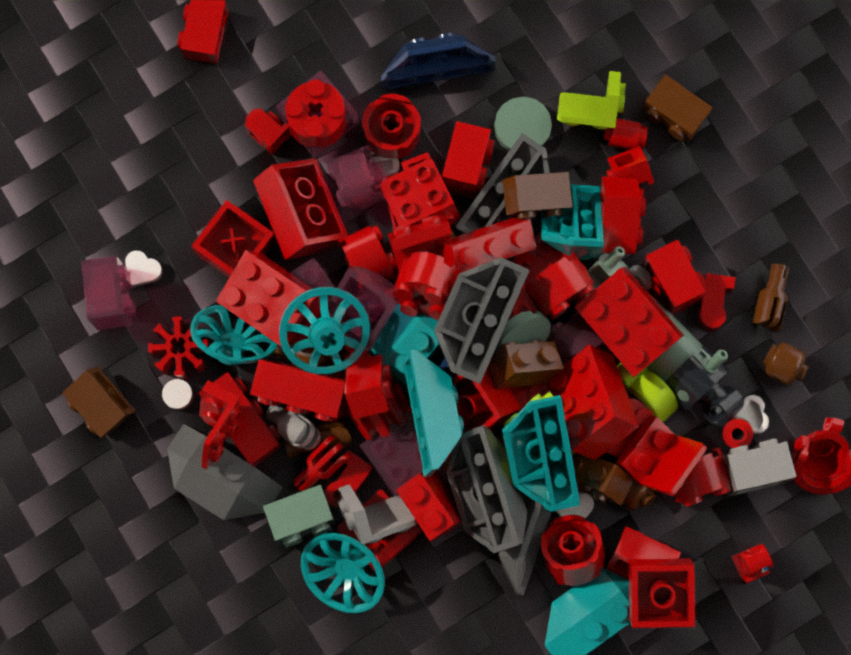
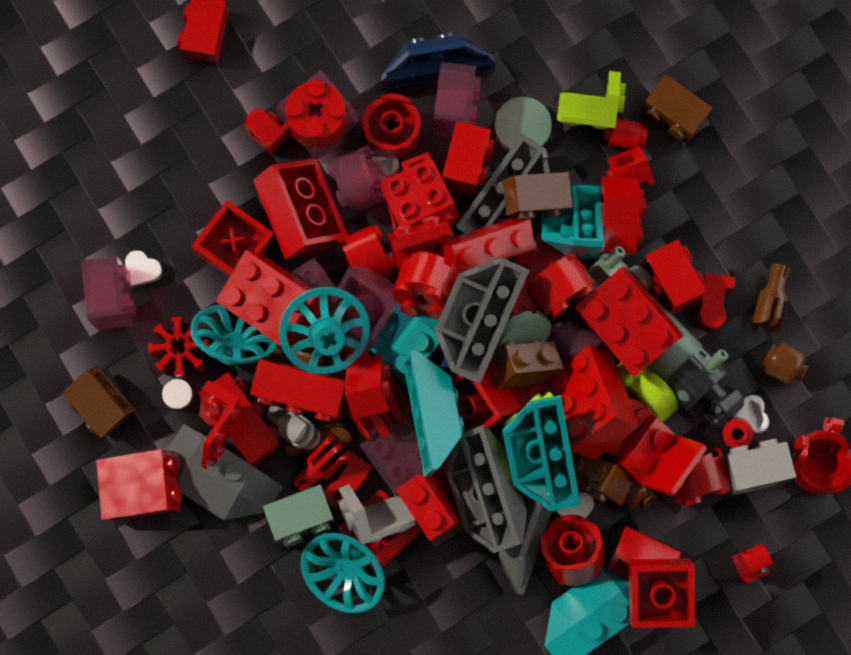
none -> brick [96,449,182,521]
none -> clear pink brick [433,62,481,137]

